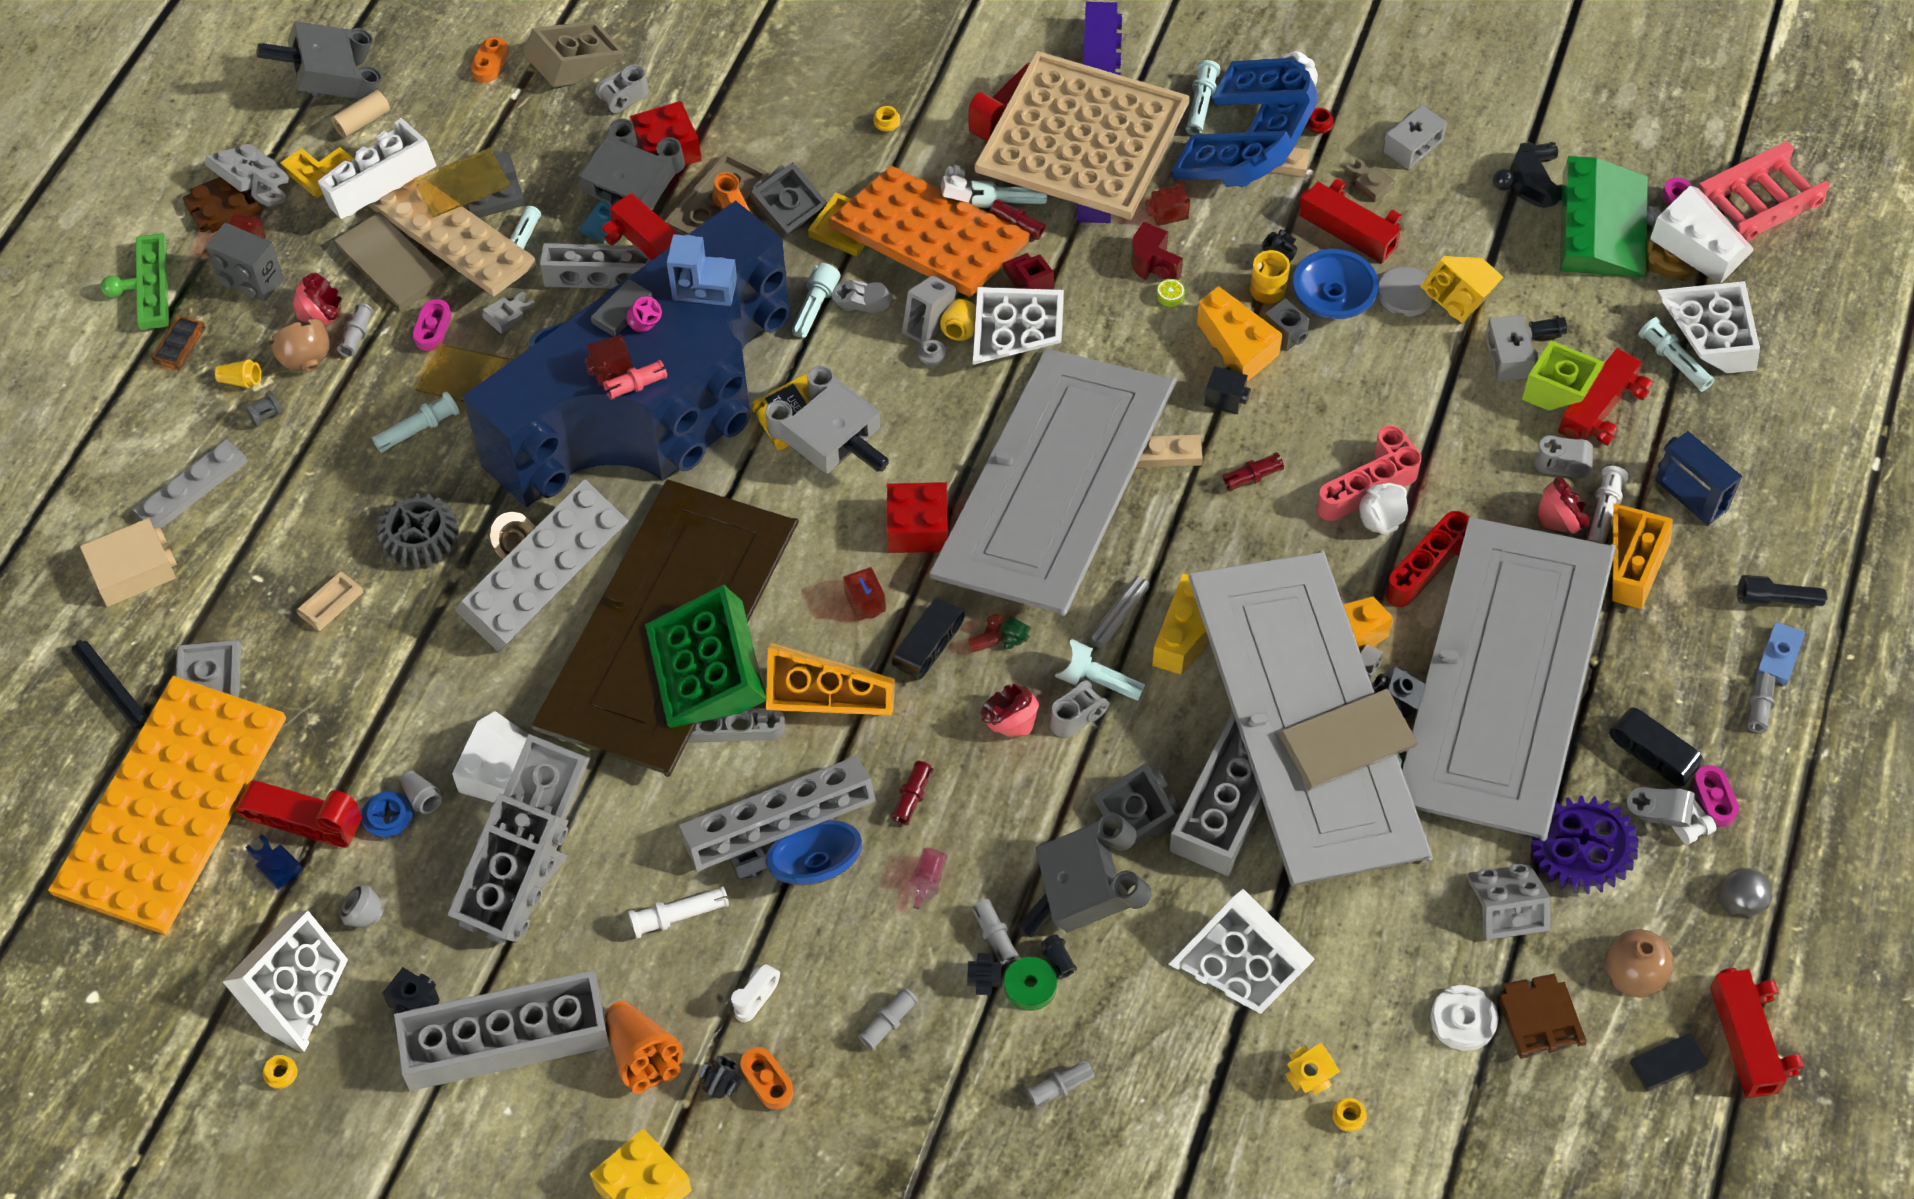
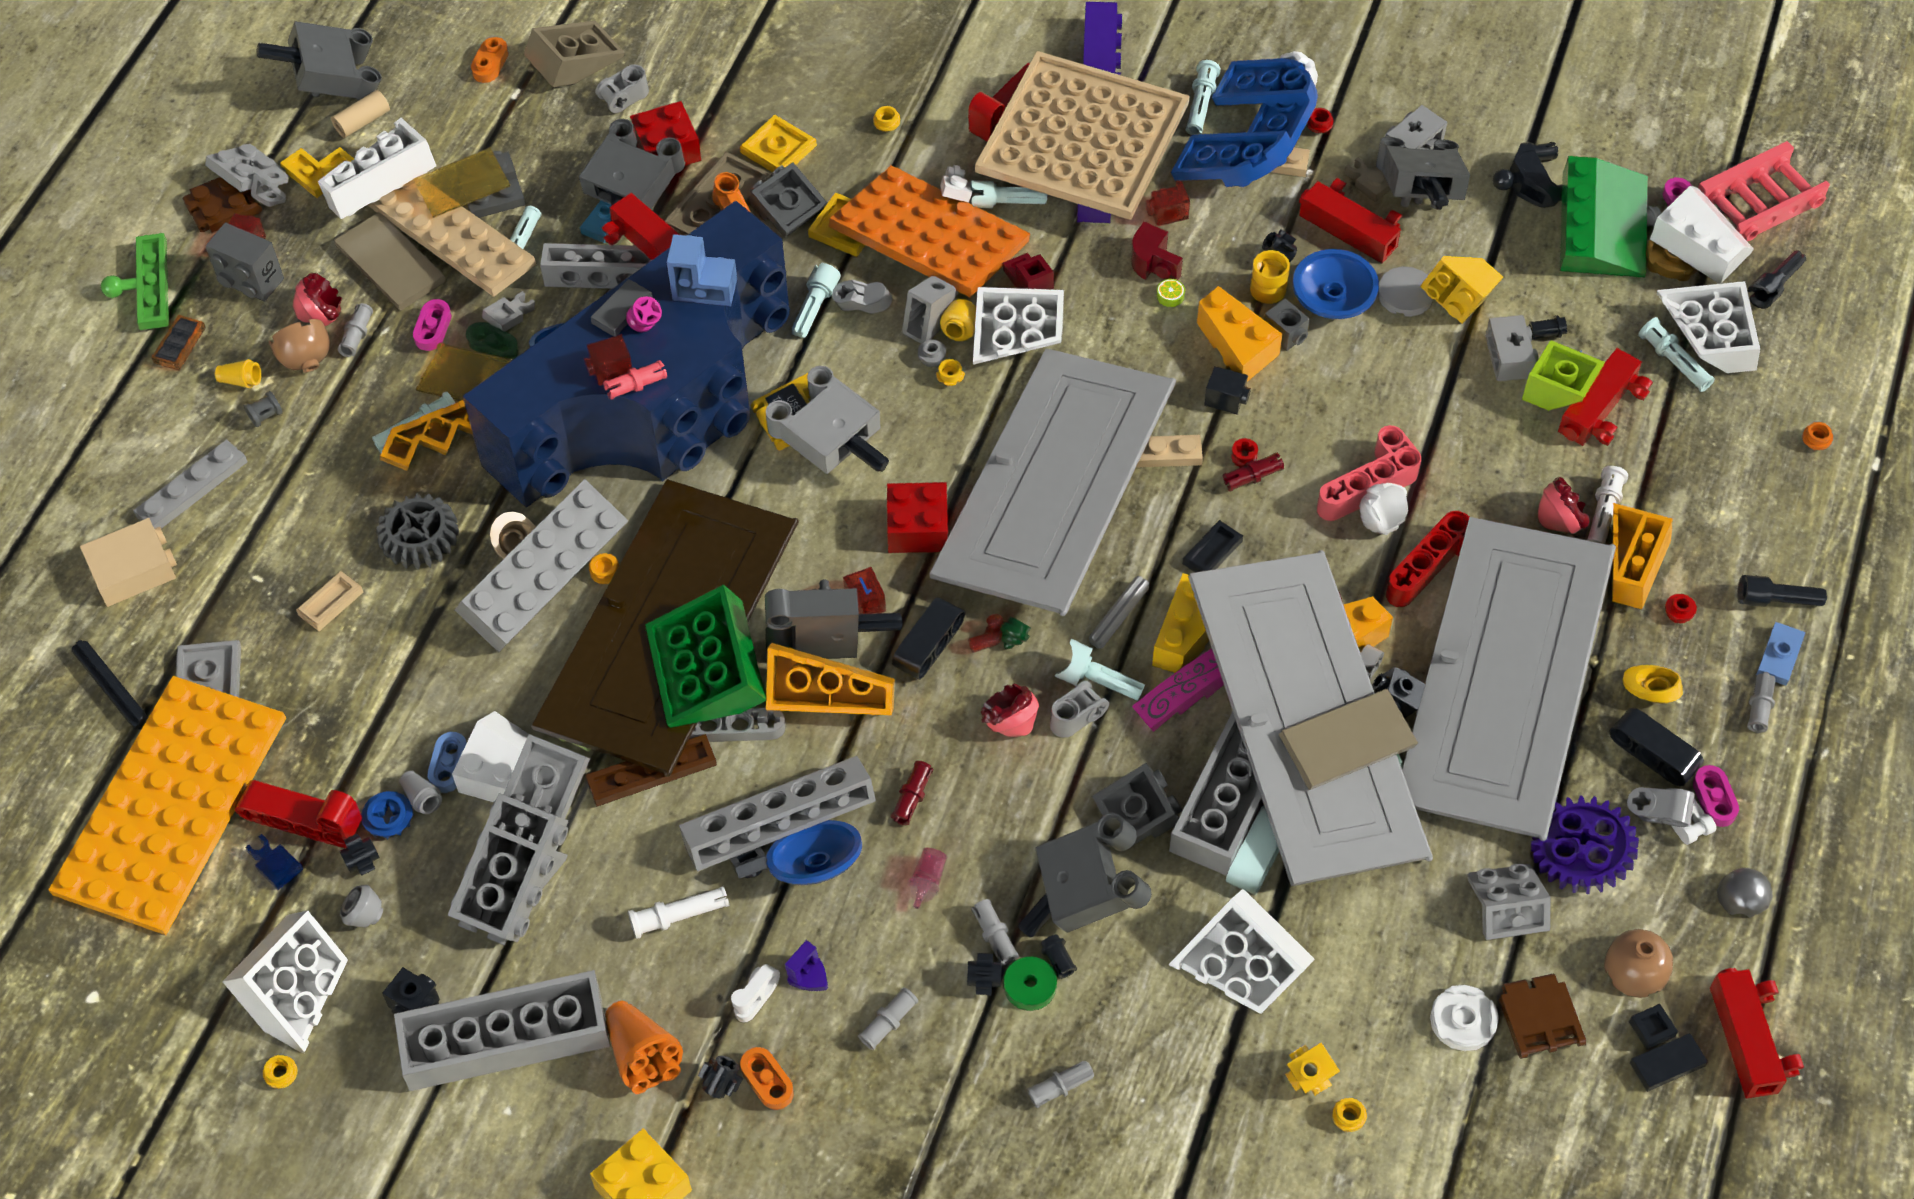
dark red pin [989,199,1046,240] -> none
light grey piece [1533,435,1593,479] -> none
dark blue window [1655,431,1742,526] -> none
none -> black gear [339,833,380,876]
none -> light orange brick [380,400,473,471]
none -> medium blue plate [427,732,467,793]
none -> clear green plate [466,322,519,363]
none -> reddish brown plate [585,734,717,807]
none -> light orange tile [589,553,619,584]
none -> yellow tile [740,115,817,172]
none -> dark grey piece [765,579,902,659]
none -> dark purple tile [785,940,828,991]
none -> yellow plate [936,359,965,386]
none -> dark pink slope [1132,649,1224,732]
none -> black tile [1182,520,1243,573]
none -> light aqua beam [1226,805,1279,895]
none -> red bush [1231,438,1258,468]
none -> dark grey piece [1376,137,1470,210]
none -> yellow hat [1622,665,1683,704]
none -> black plate [1629,1004,1678,1050]
none -> red plate [1665,594,1697,623]
none -> black piece [1747,250,1806,309]
none -> orange plate [1802,422,1833,450]

